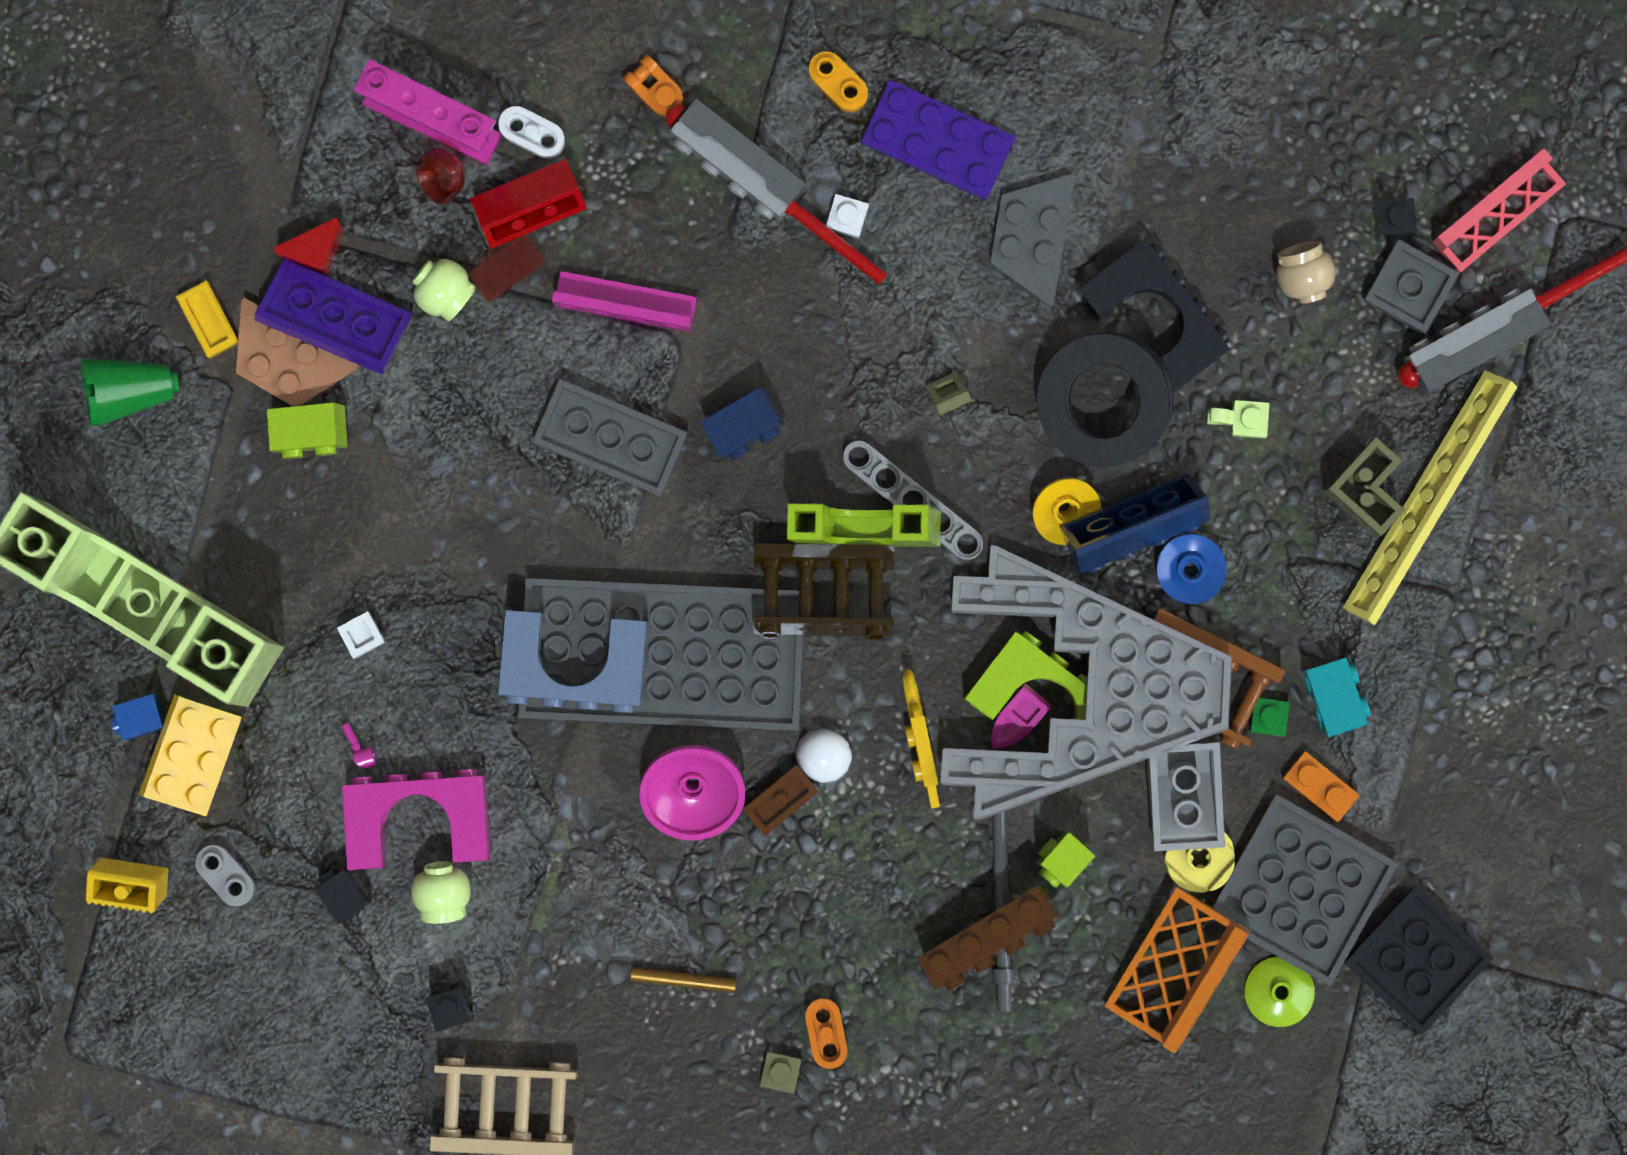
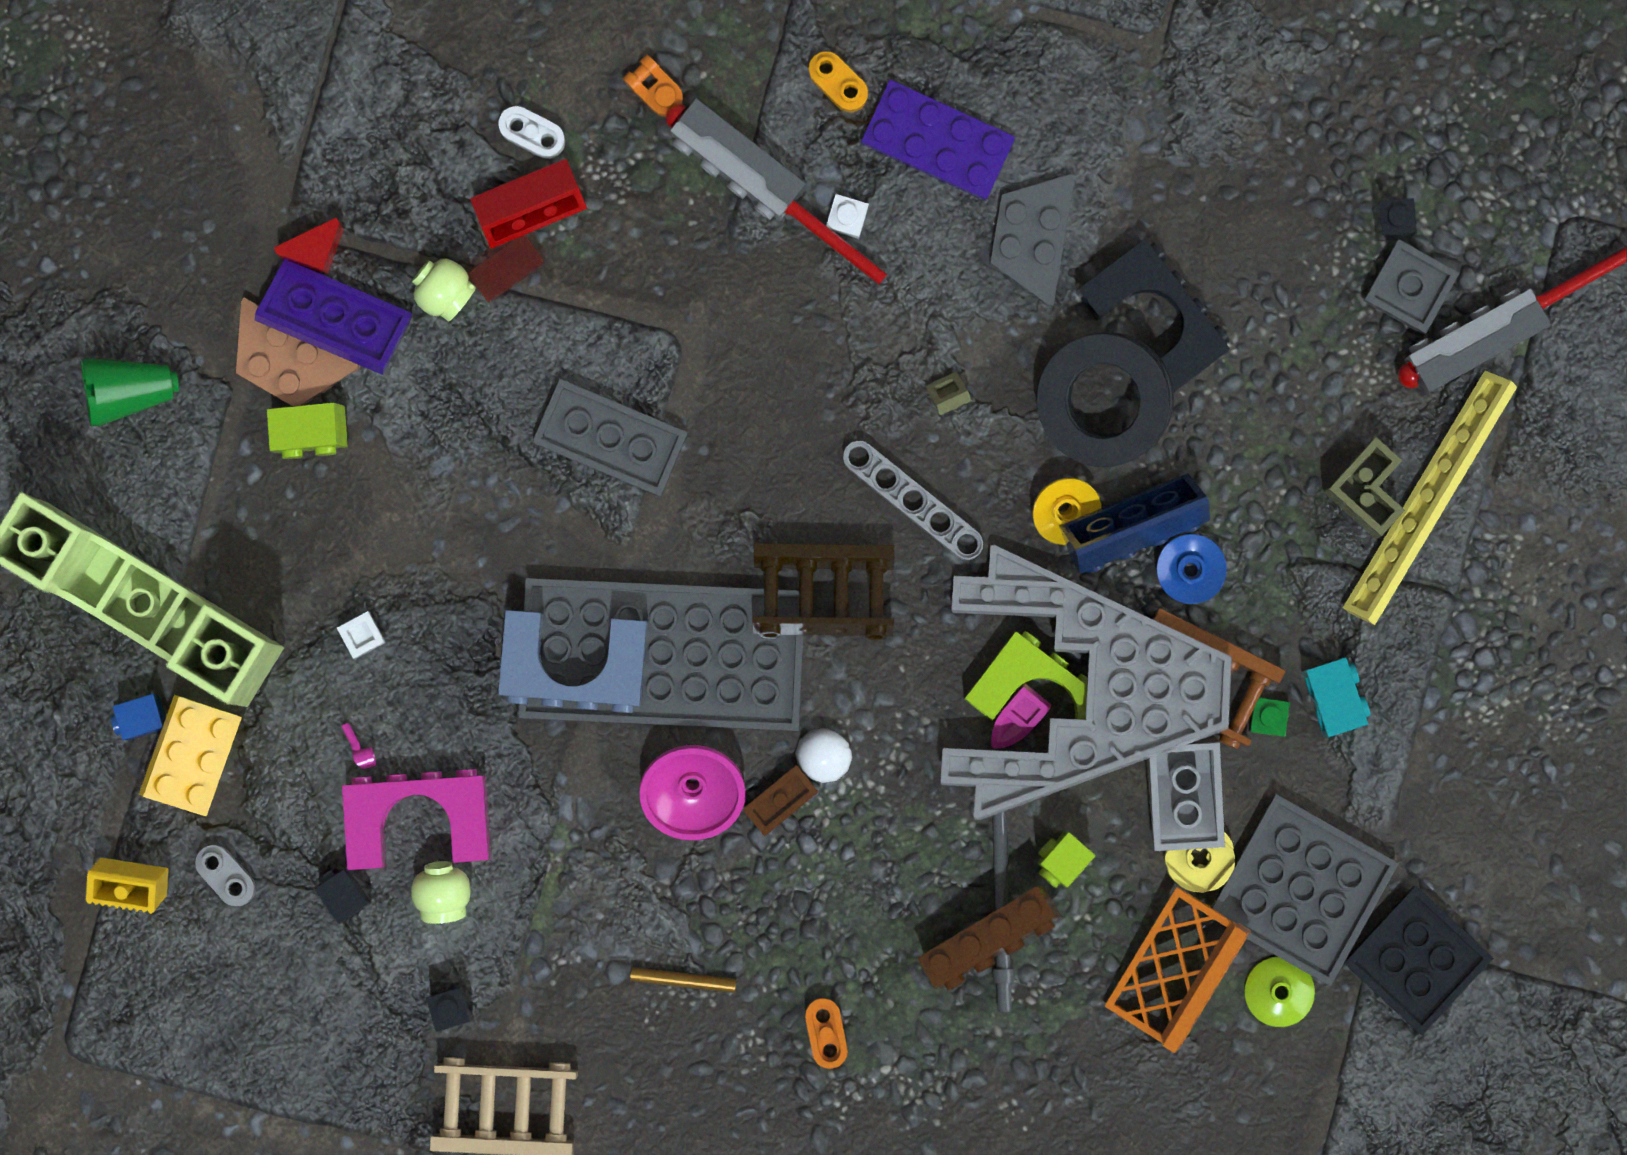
yellow tile [176,280,238,359] -> none
dark pink fence [353,59,503,166] -> none
clear red hair [415,148,465,204] -> none
dark pink fence [552,271,697,333] -> none
dark blue brick [700,387,786,461] -> none
olive plate [760,1051,802,1094] -> none
lime arch [787,504,941,547] -> none
yellow plate [903,669,940,809] -> none
yellowish green plate [1207,400,1269,439] -> none
tan piece [1276,241,1336,304] -> none
orange plate [1282,751,1360,823] -> none
coral fence [1432,149,1566,273] -> none

